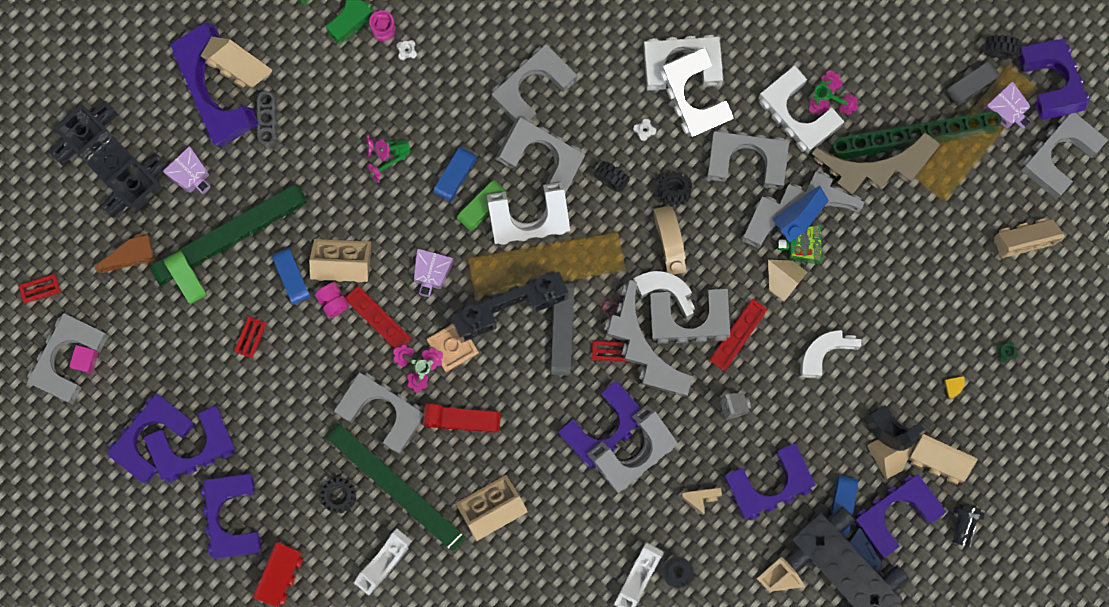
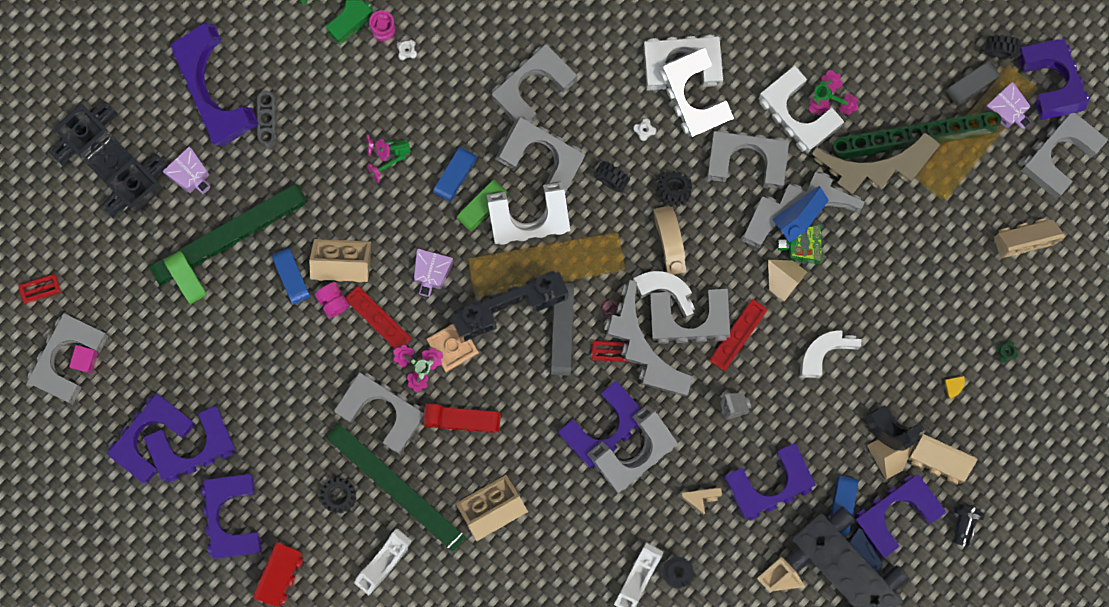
dark orange slope [95,234,156,273] -> none
tan slope [201,37,272,88] -> none
red tile [234,316,267,359] -> none

